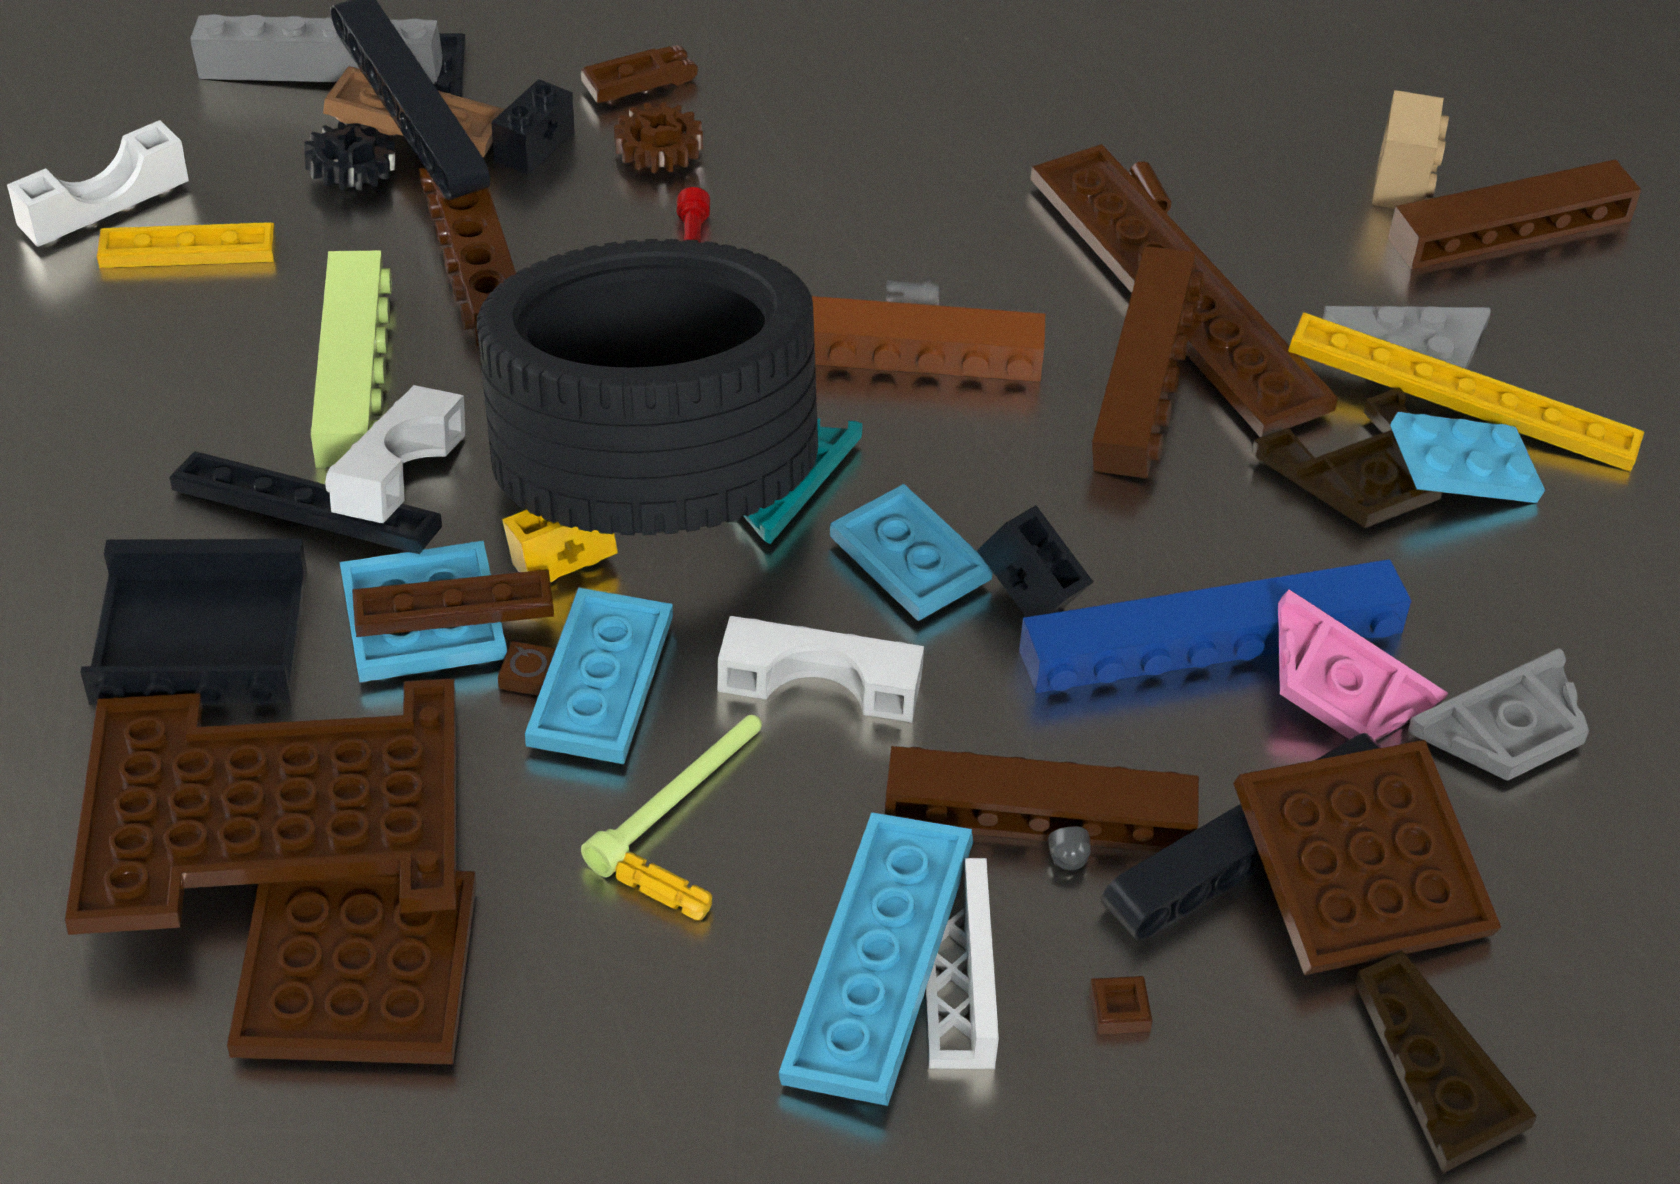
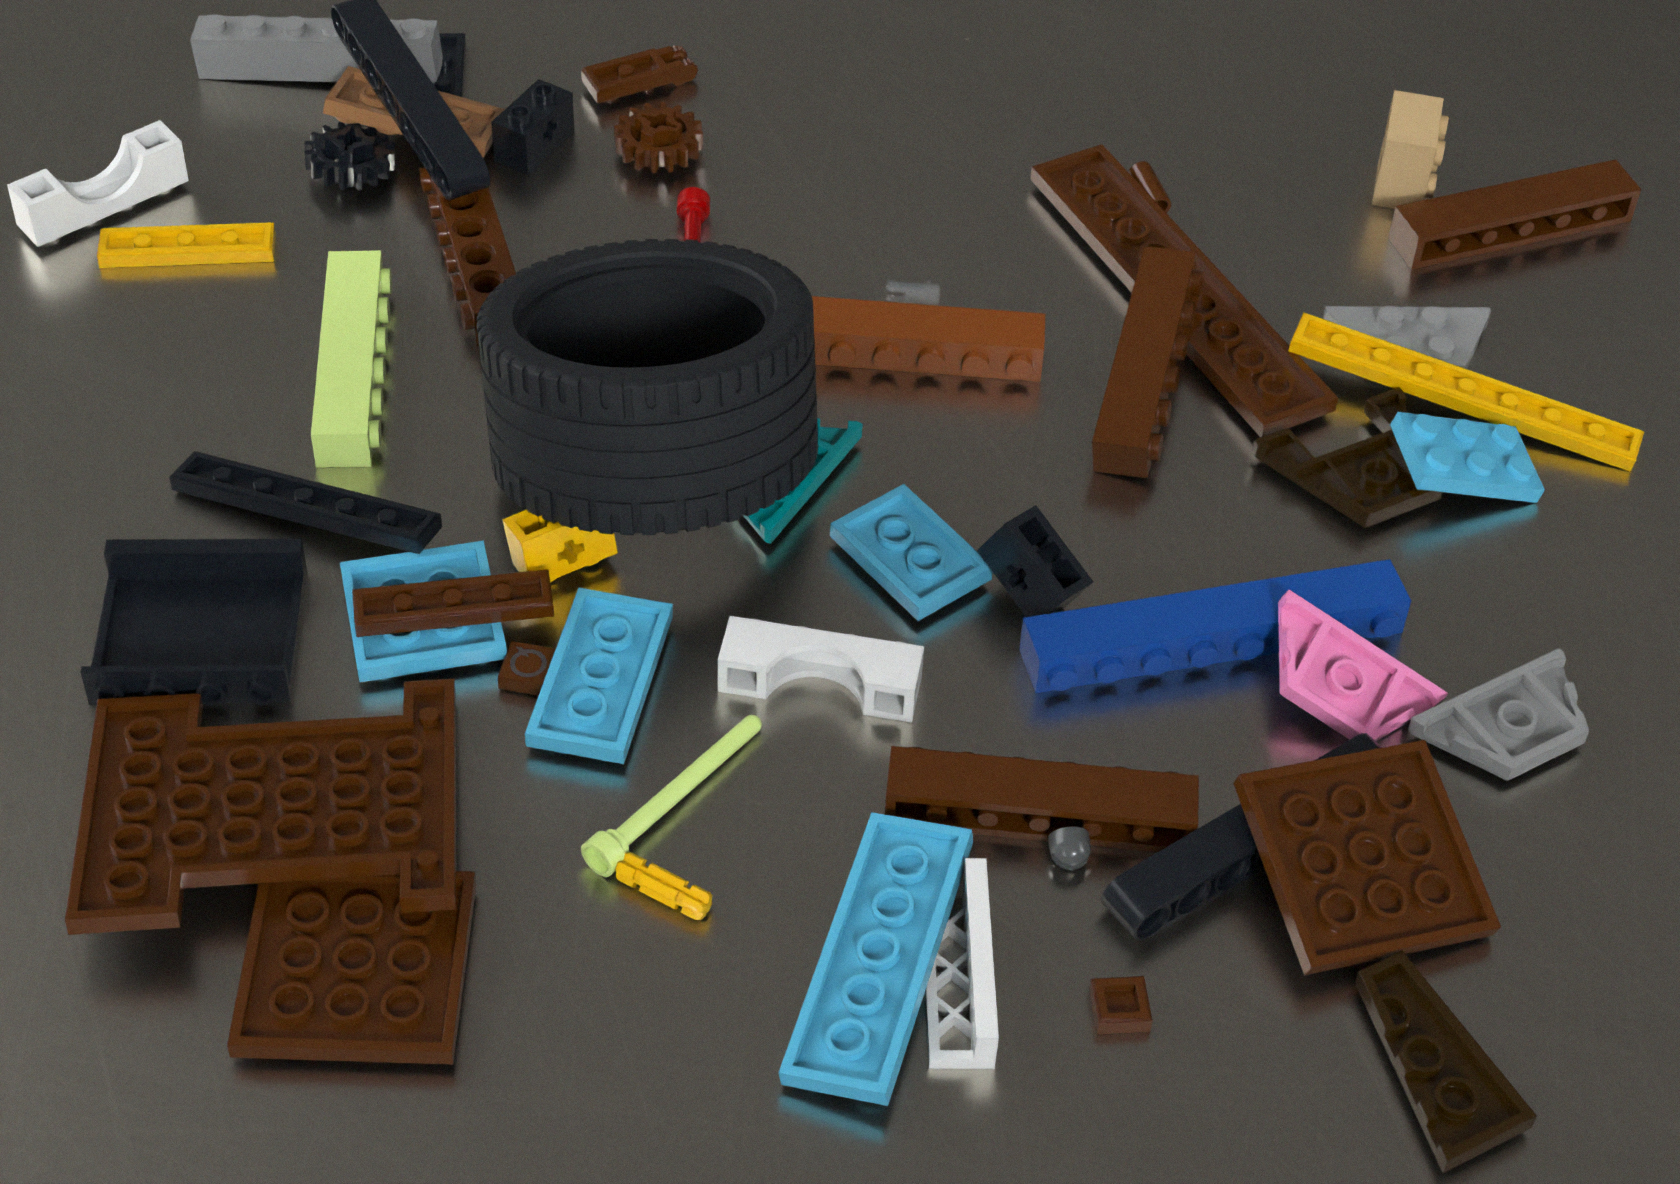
white arch [325,385,465,523] -> none

